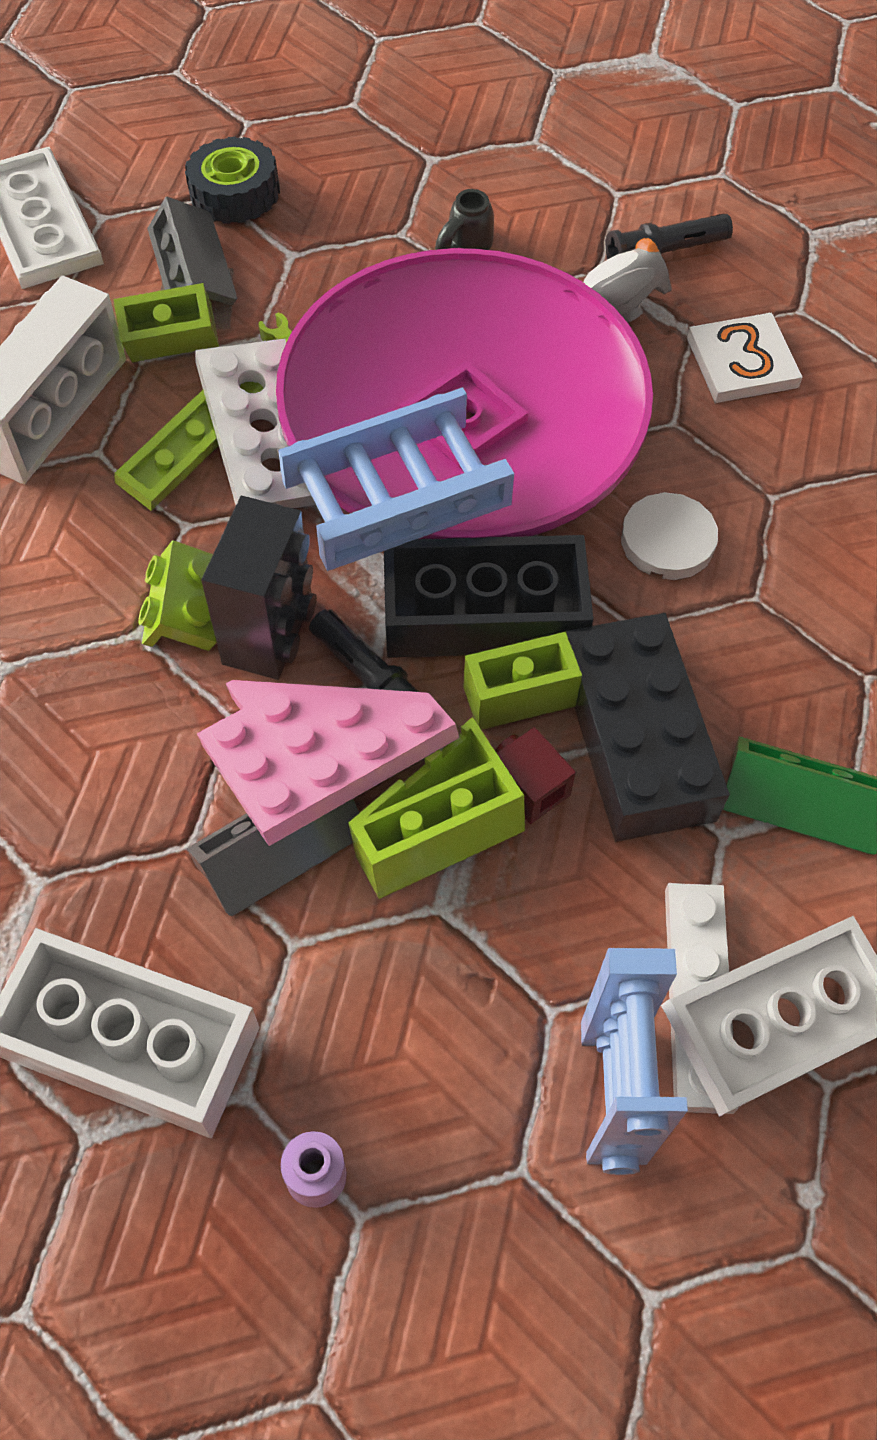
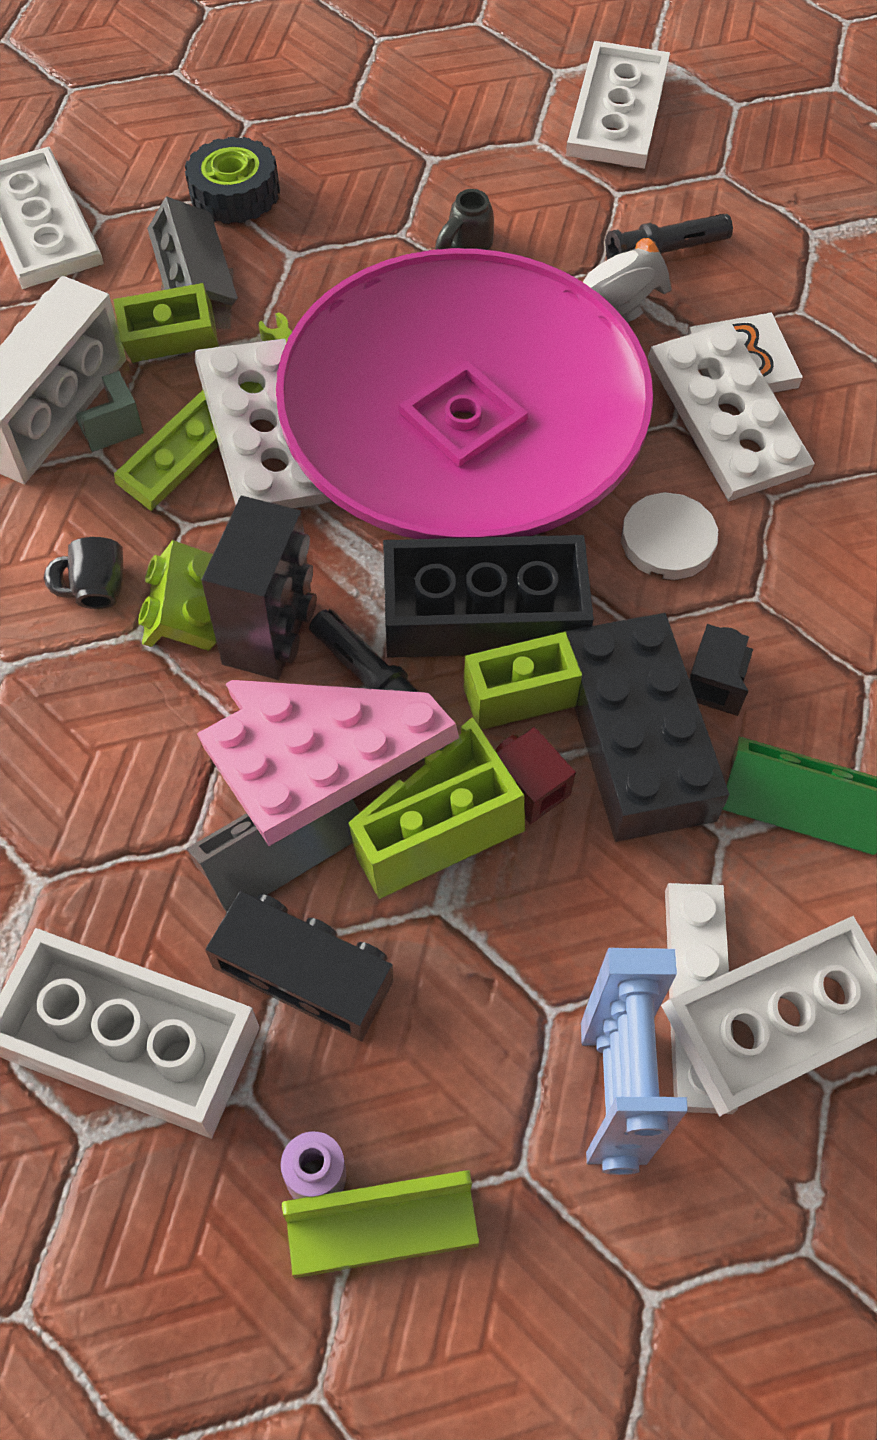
light blue fence [278,387,514,571] -> none
none -> black piece [43,537,123,609]
none -> sand green panel [76,371,144,452]
none -> black brick [205,891,393,1042]
none -> lime panel [282,1170,479,1278]
none -> white plate [566,41,670,169]
none -> white plate [648,321,815,502]
none -> black window [689,624,753,716]

